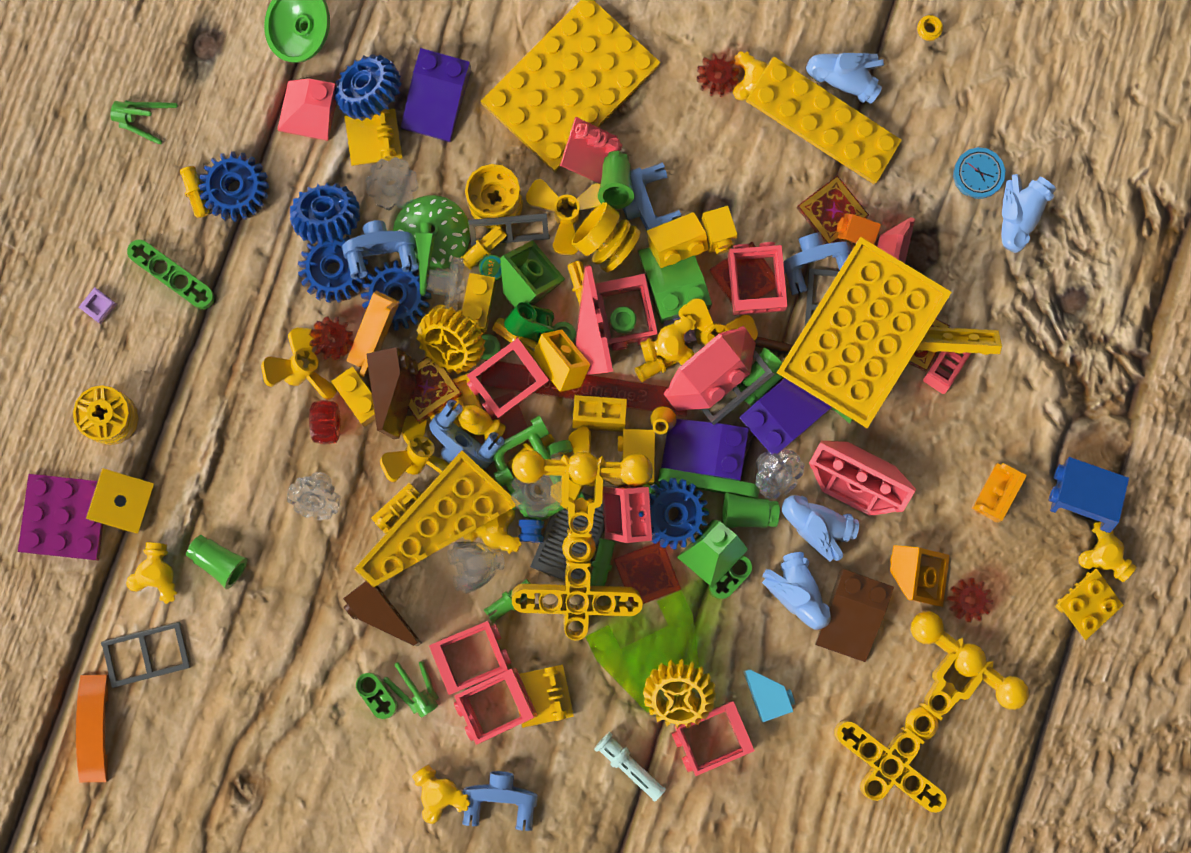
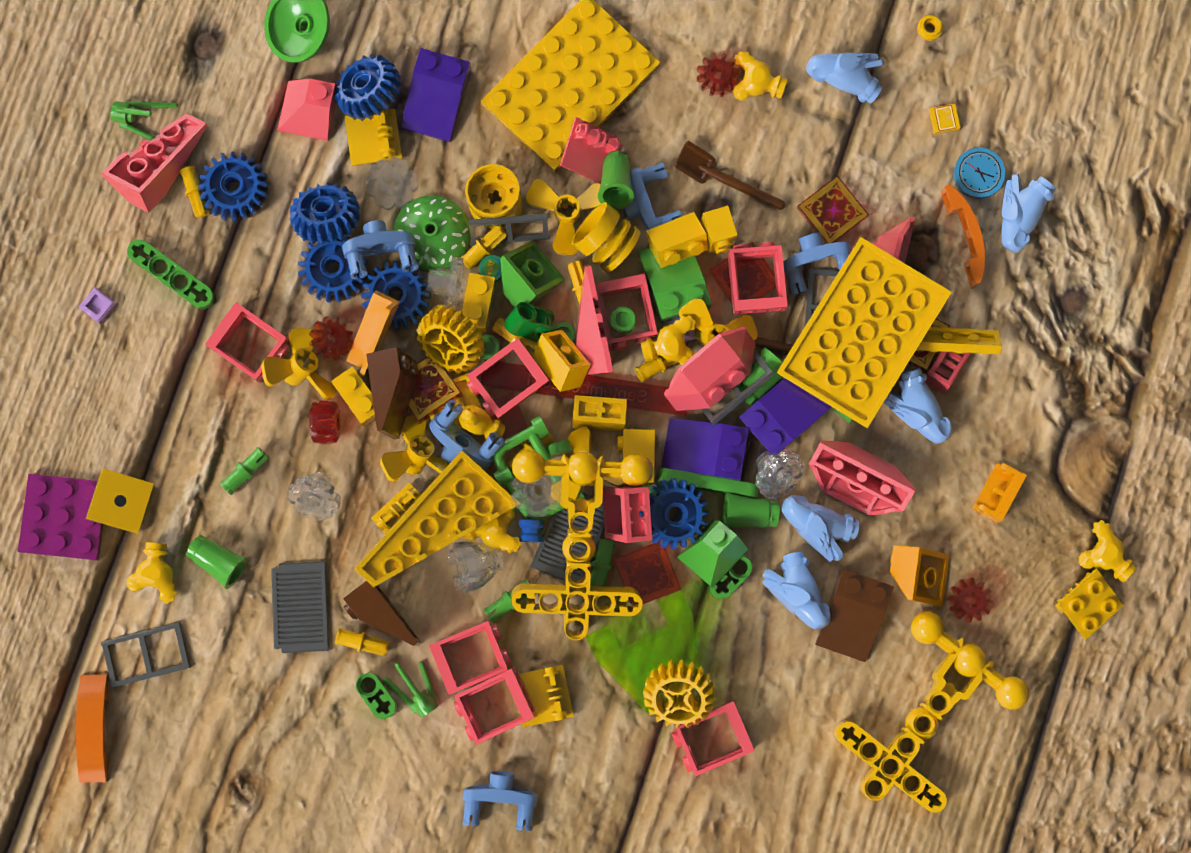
yellow wheel [73,385,139,445] -> none
yellow animal [412,764,471,824] -> none
bright green piece [415,223,436,296] -> none
light aqua pin [594,732,666,802] -> none
yellow cone [650,407,676,434] -> none
medium azure slope [743,669,795,722] -> none
yellow plate [746,57,902,184] -> none
orange brick [837,214,881,245] -> none
blue panel [1049,457,1129,533] -> none
none -> coral wedge [101,114,207,213]
none -> coral window [205,302,290,383]
none -> bright green pin [220,447,269,495]
none -> dark grey window [271,561,330,653]
none -> yellow axle [335,628,389,656]
none -> reddish brown piece [674,140,786,210]
none -> light blue animal [883,368,952,444]
none -> yellow tile [929,104,960,135]
none -> orange slope [941,185,985,289]

